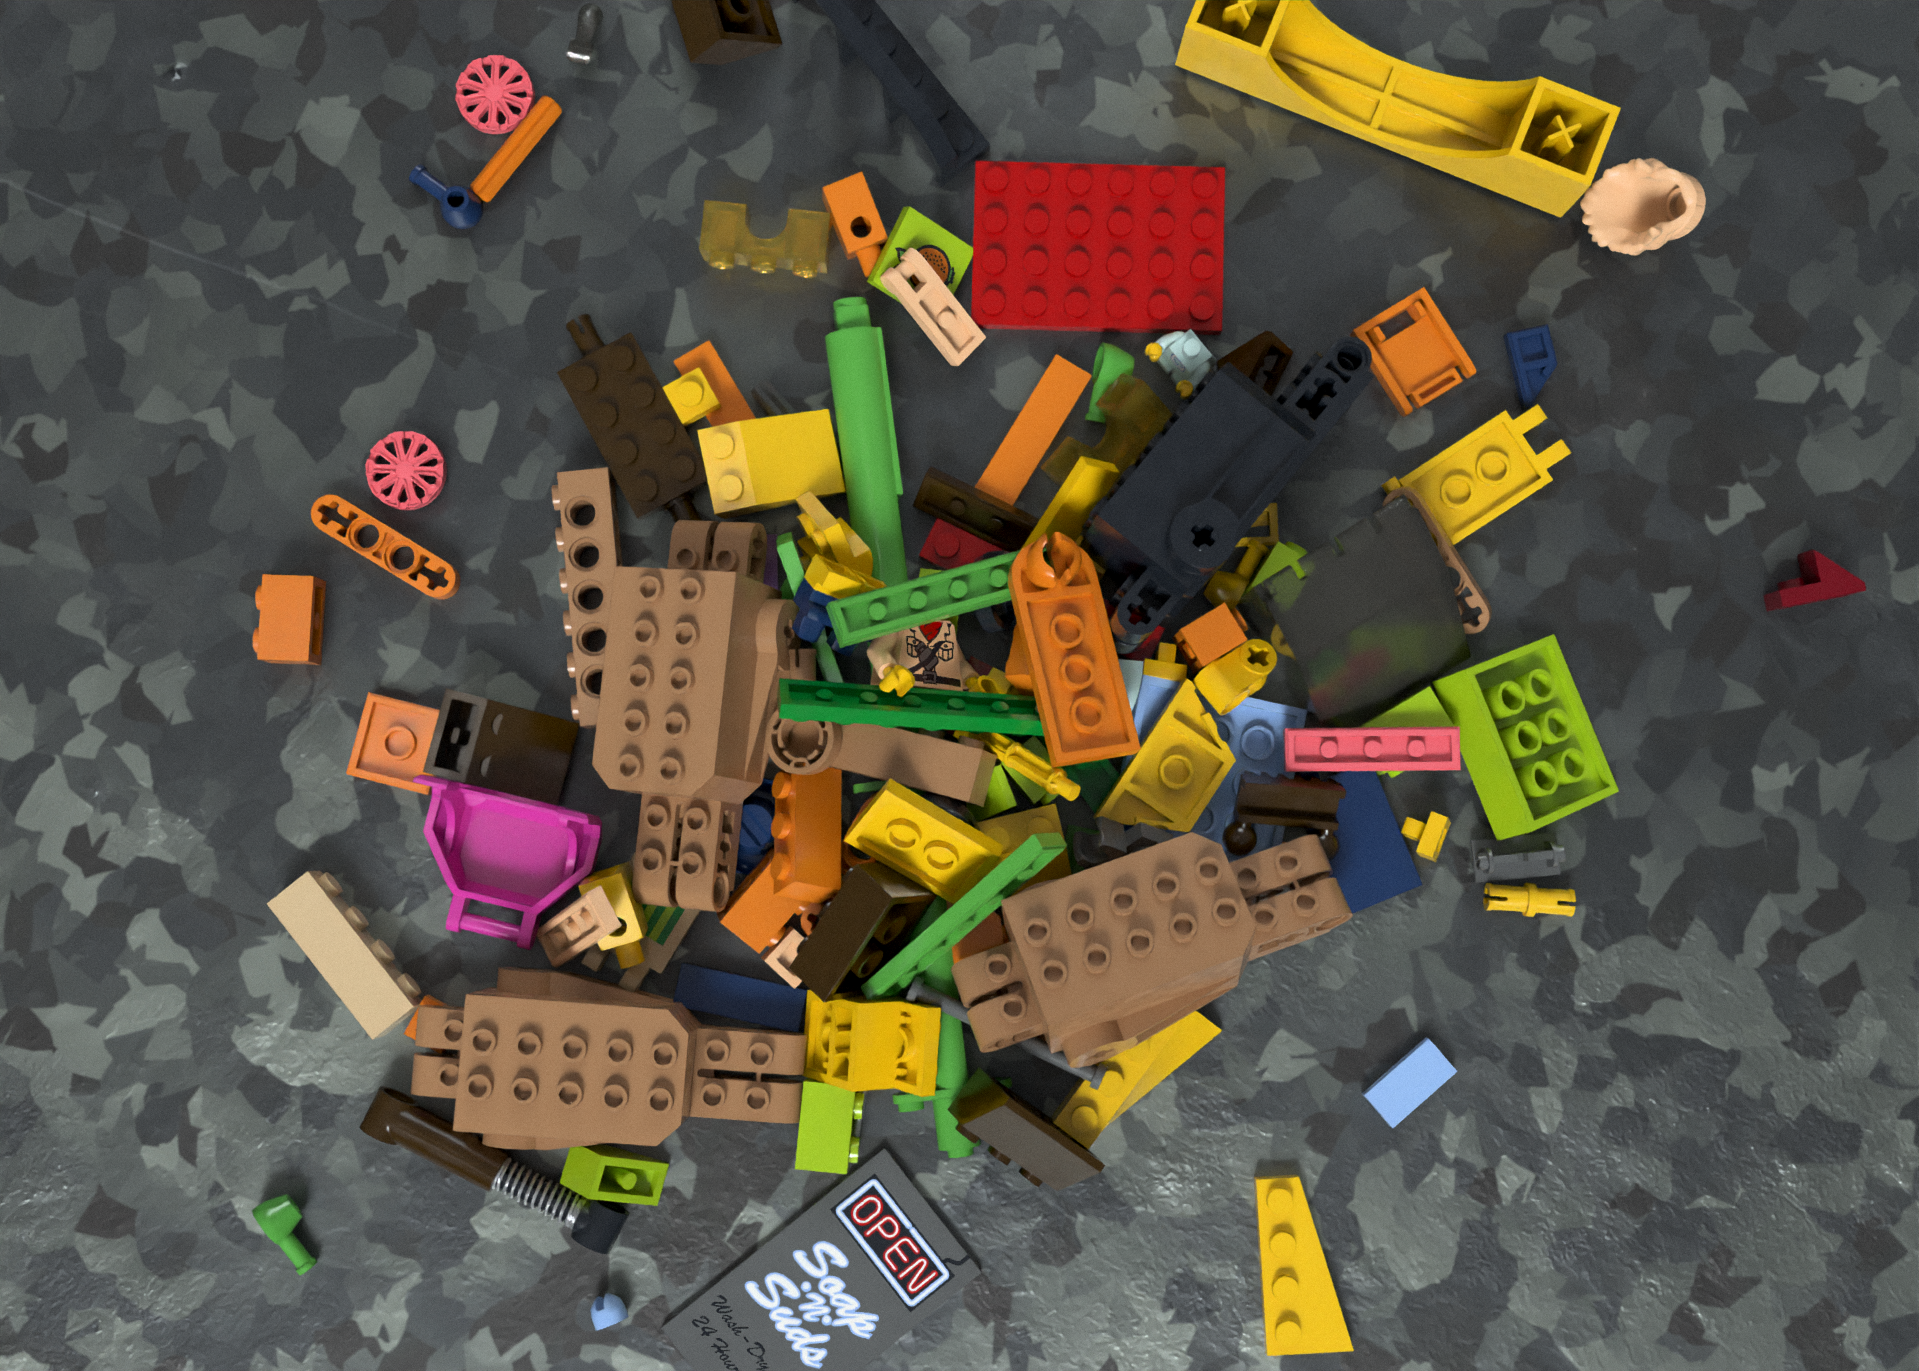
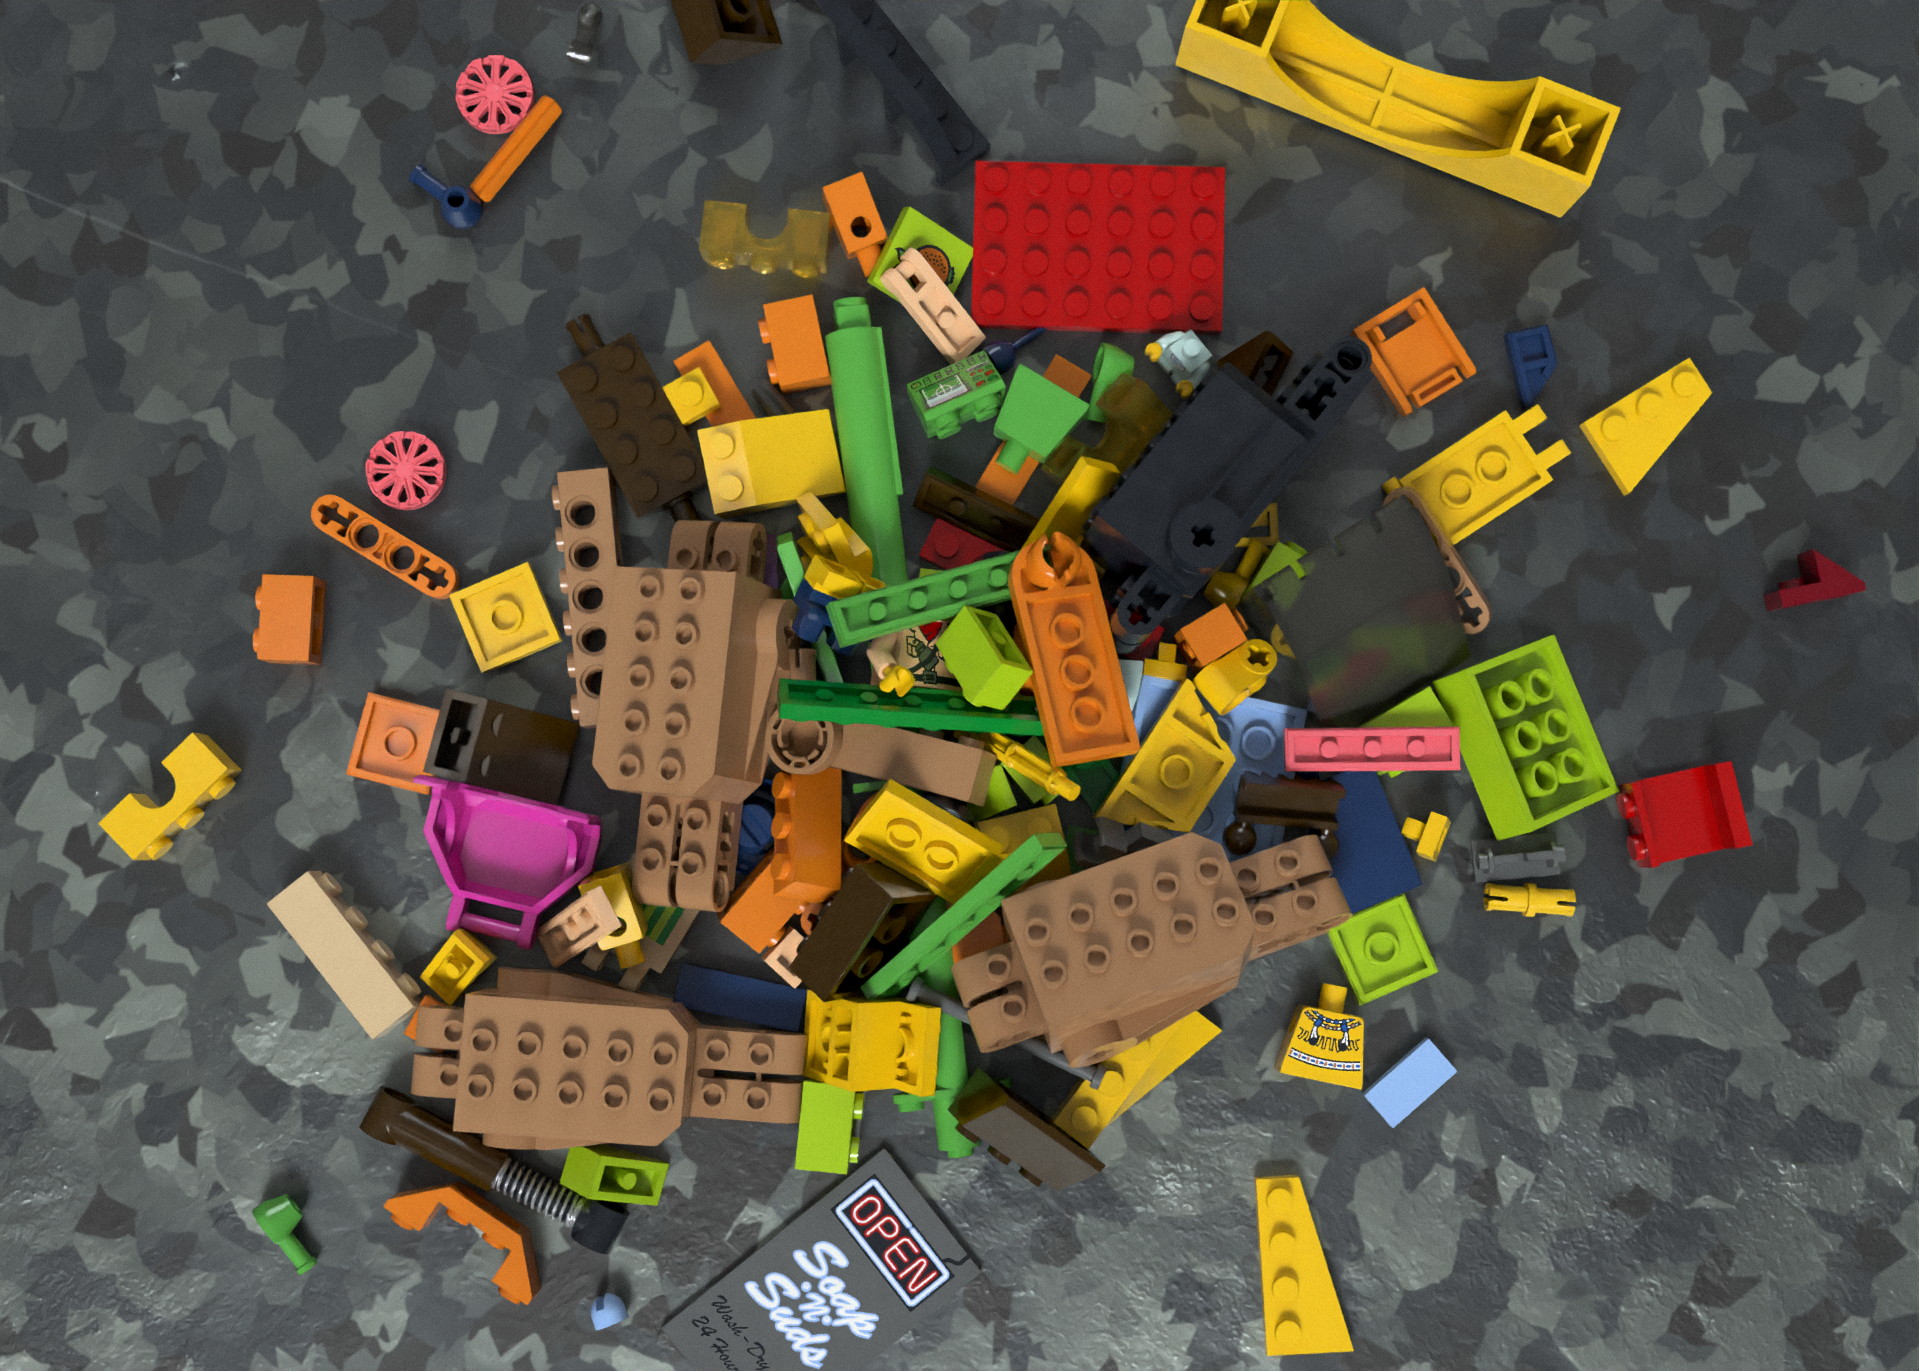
light nougat hair [1580,158,1706,256] -> none
none -> yellow arch [98,732,242,860]
none -> orange slope [383,1180,541,1305]
none -> yellow slope [420,928,498,1006]
none -> yellow plate [449,562,563,674]
none -> orange brick [758,294,831,395]
none -> bright green slope [906,350,1006,439]
none -> lime brick [935,605,1033,710]
none -> dark blue hinge [980,328,1047,376]
none -> bright green torso [993,364,1090,475]
none -> yellow torso [1274,982,1364,1090]
none -> lime tile [1326,893,1438,1006]
none -> yellow wing [1579,358,1712,496]
none -> red panel [1616,761,1753,868]

